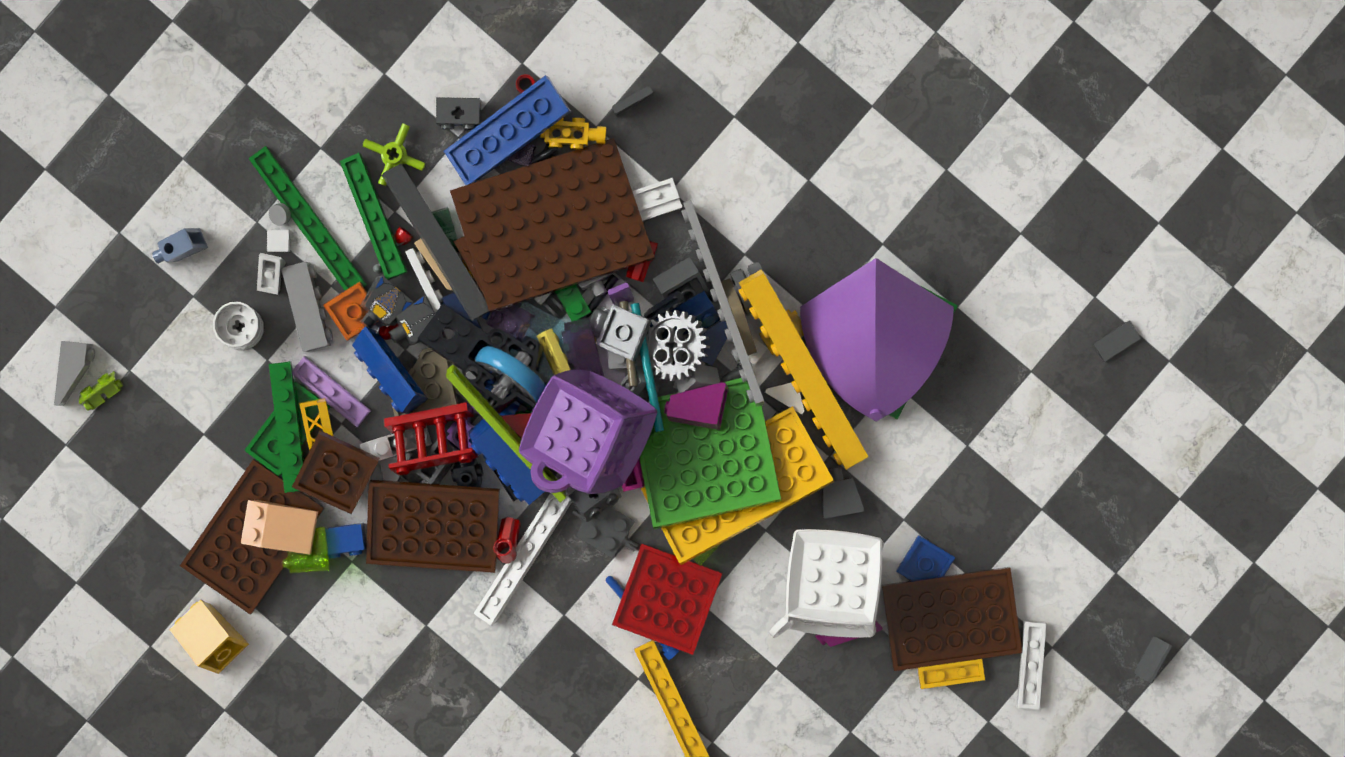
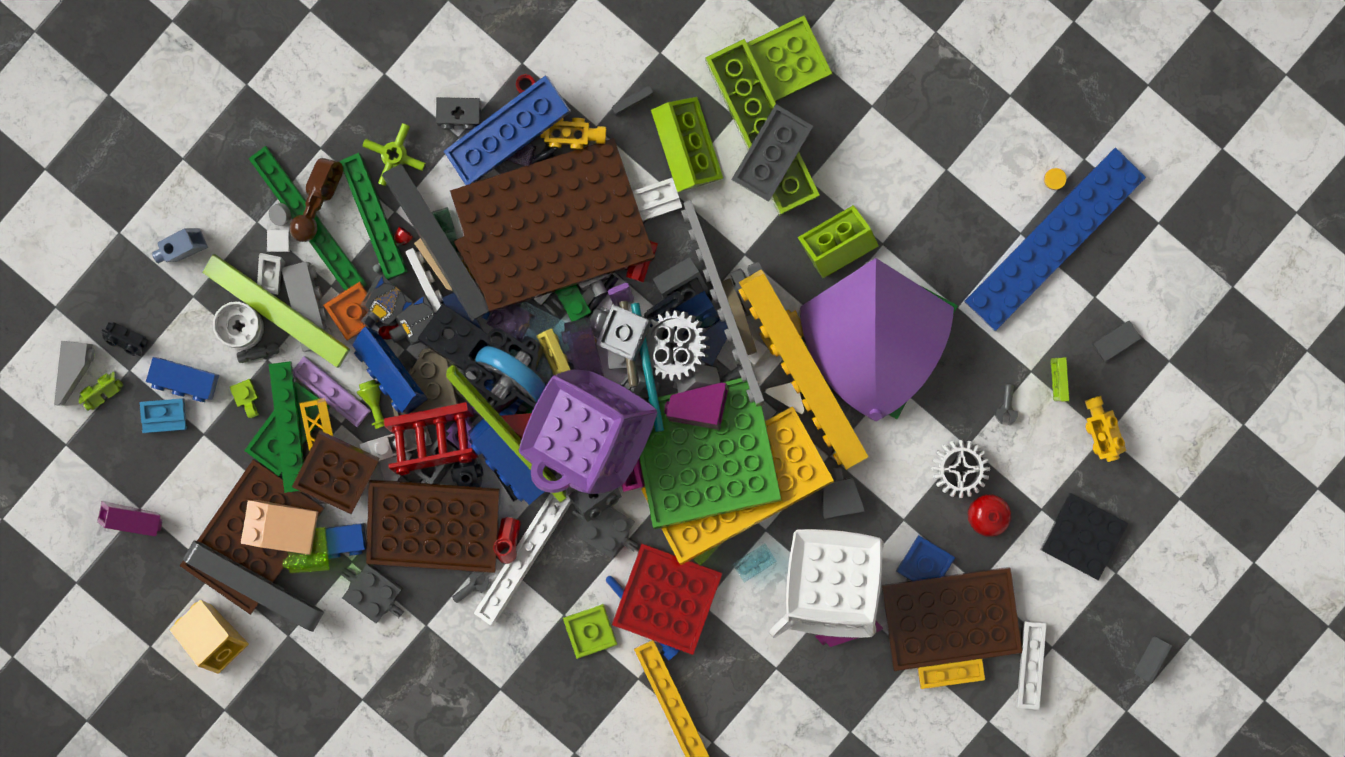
none -> magenta slope [97,501,162,537]
none -> black hinge [102,322,148,357]
none -> dark azure plate [140,398,187,433]
none -> blue brick [146,357,219,403]
none -> dark grey beam [183,540,324,632]
none -> lime tile [202,254,350,368]
none -> lime plate [230,379,259,418]
none -> dark grey axle [237,342,279,363]
none -> reddish brown beam [289,158,343,242]
none -> dark grey plate [341,564,404,623]
none -> lime piece [357,379,384,429]
none -> dark grey bar [452,571,489,603]
none -> lime tile [563,604,618,659]
none -> lime slope [651,97,723,192]
none -> lime brick [705,39,820,216]
none -> dark grey plate [731,104,813,202]
none -> clear light blue hips [732,543,777,583]
none -> lime plate [747,15,832,102]
none -> lime slope [798,205,879,278]
none -> white gear [931,440,990,498]
none -> blue plate [964,147,1146,331]
none -> red cylinder [968,494,1011,537]
none -> dark grey bar [995,384,1018,425]
none -> black plate [1040,493,1128,581]
none -> yellow tile [1044,168,1066,190]
none -> lime tile [1051,357,1069,402]
none -> yellow brick [1085,396,1127,462]

